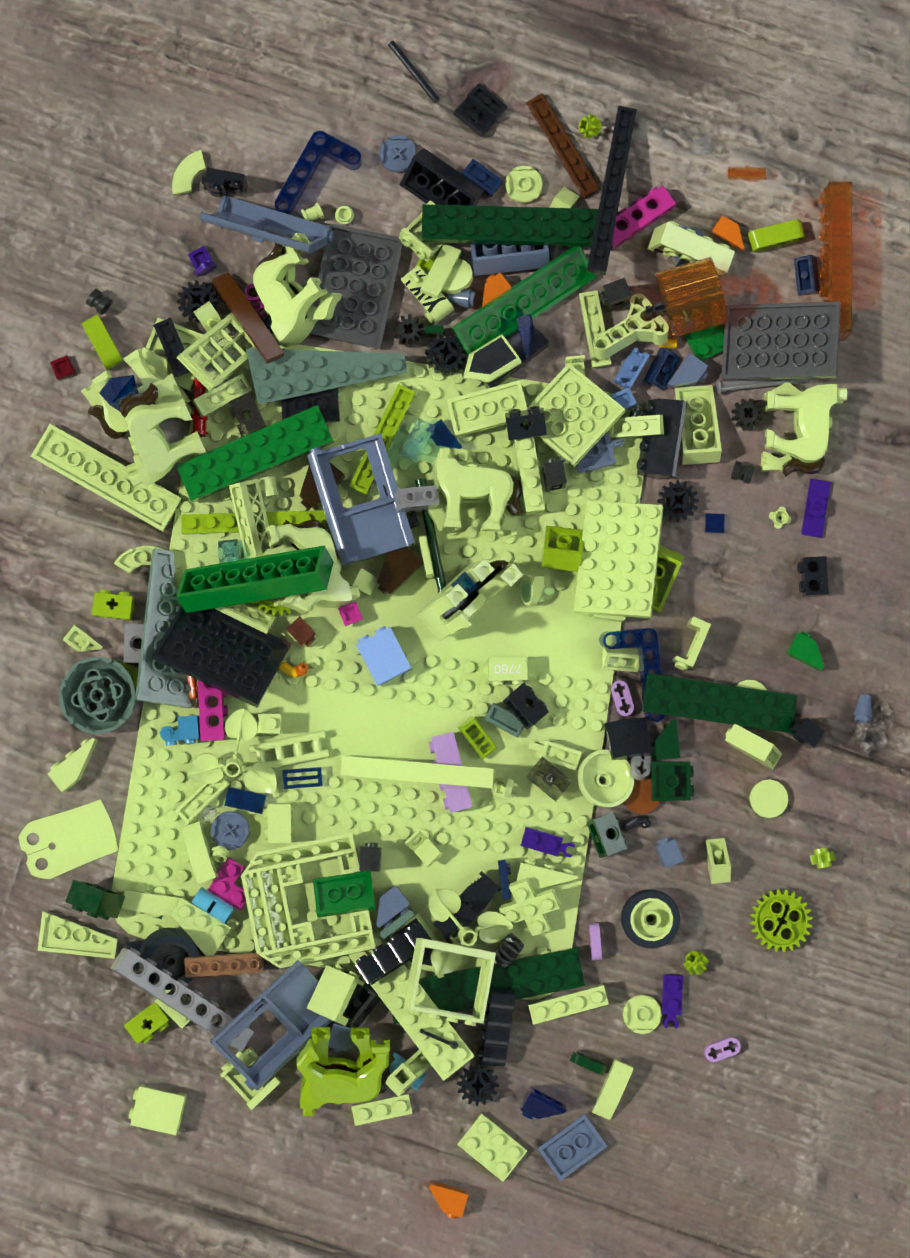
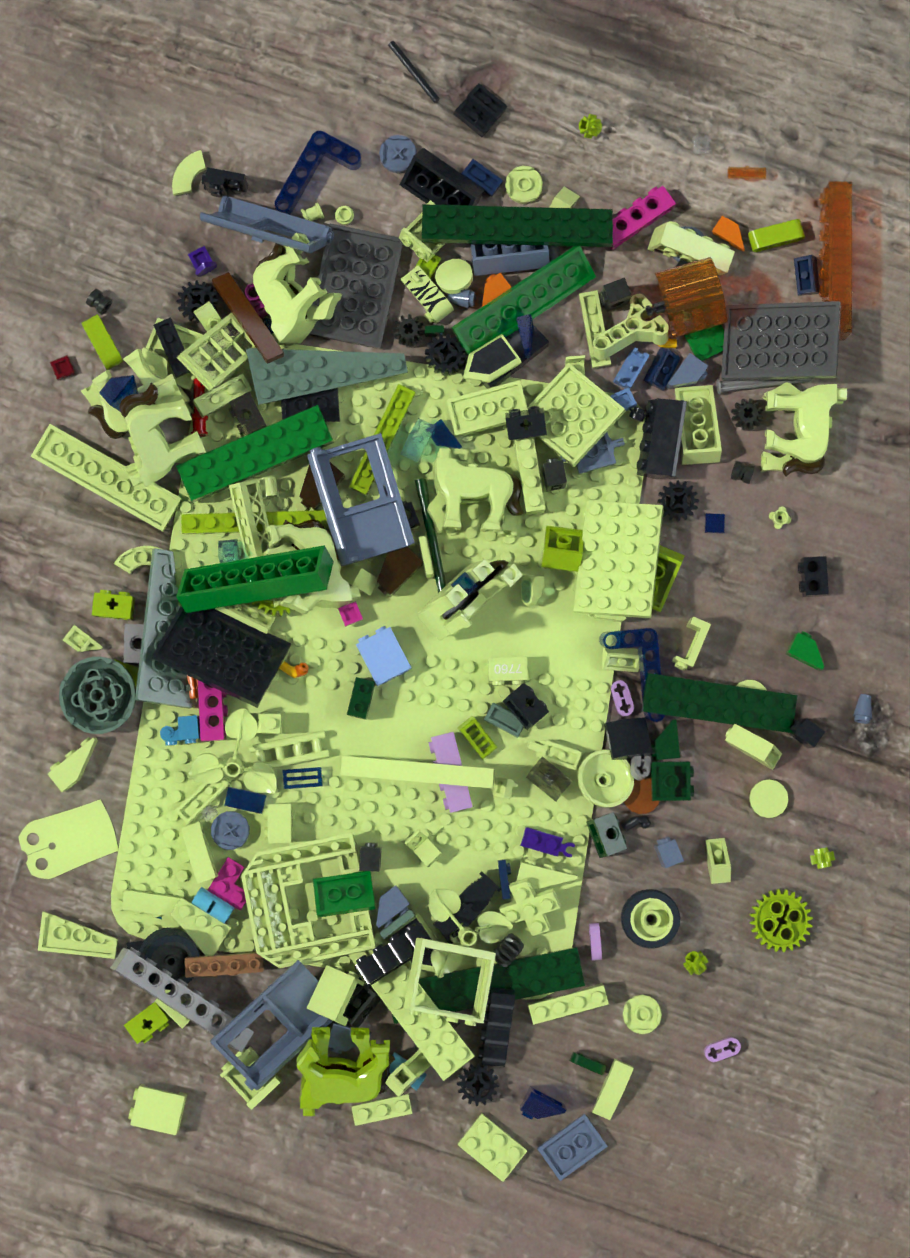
dark green brick [65,880,125,920] -> none
yellowish green plate [210,846,230,863] -> none
copper brick [286,616,316,647] -> none
light grey brick [394,485,439,513] -> none
black hinge [419,1028,458,1049] -> none
yellowish green tile [420,244,461,299] -> none
orange slope [429,1181,468,1219] -> none
reddish brown tile [526,93,600,199] -> none
black plate [586,105,637,275] -> none
yellowish green plate [609,415,664,438] -> none
dark purple plate [661,974,683,1029] -> none
dark purple piece [801,478,831,538] -> none
none -> dark green brick [347,677,375,720]

